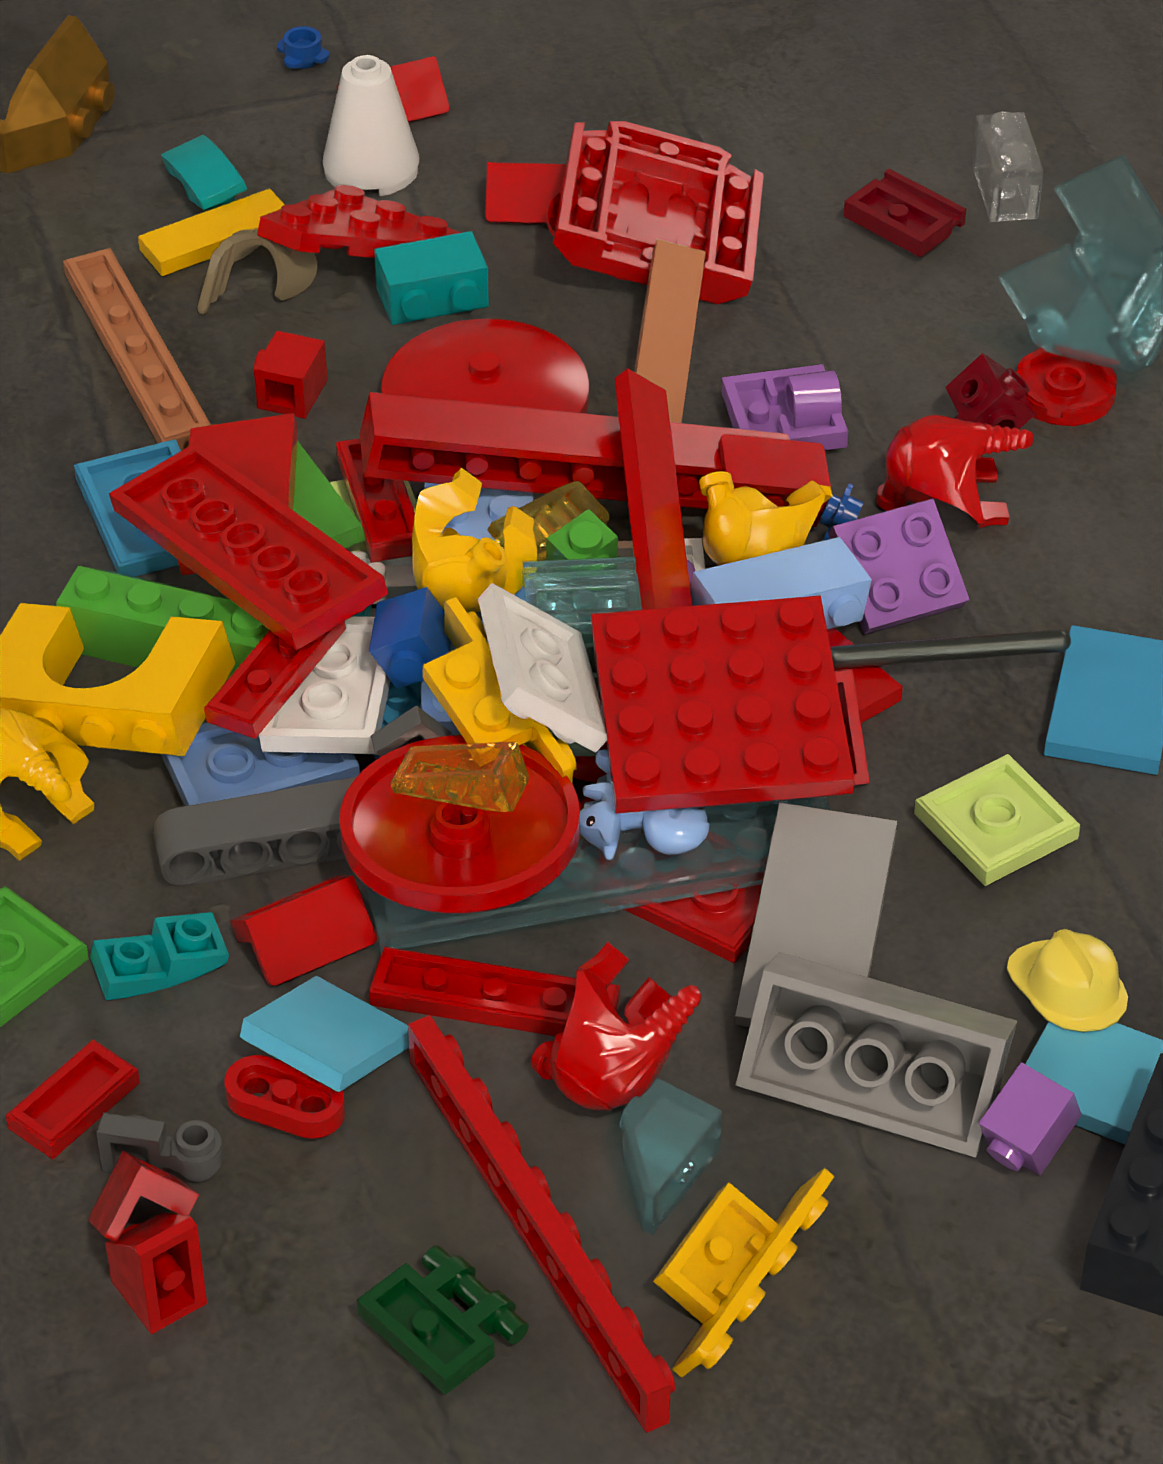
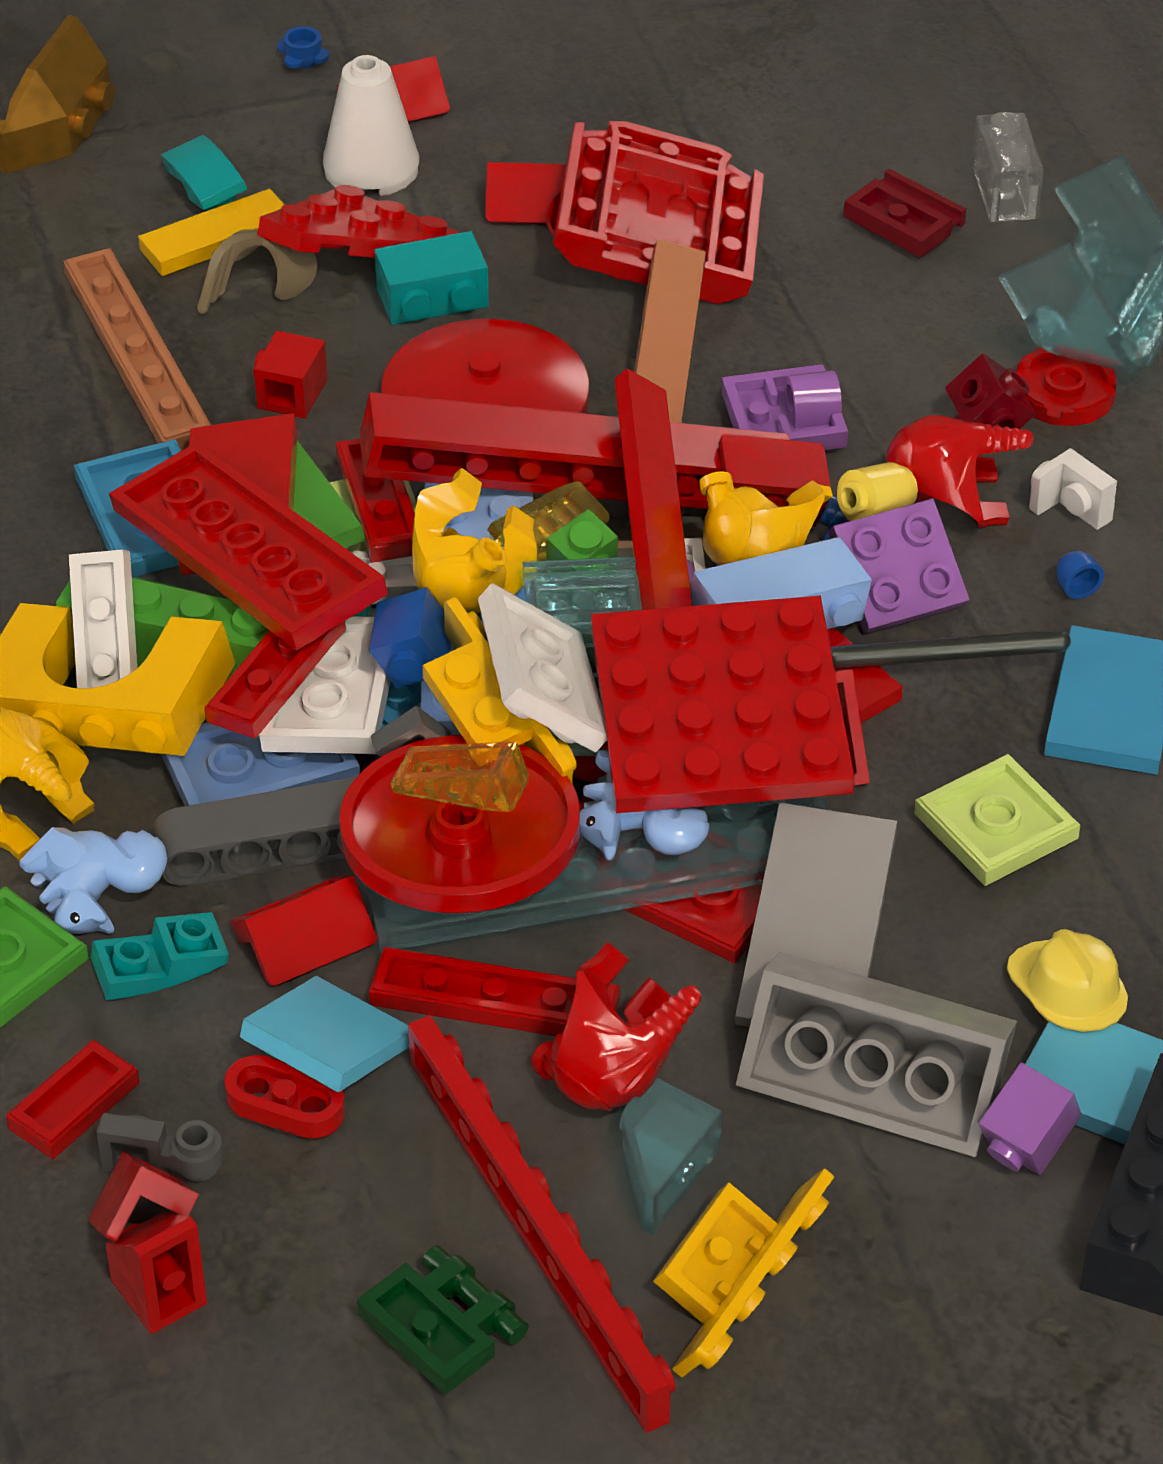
none -> light blue animal [20,827,167,934]
none -> white plate [69,549,137,688]
none -> light yellow brick [837,462,918,521]
none -> white bracket [1029,448,1117,530]
none -> blue hinge [1056,550,1104,599]

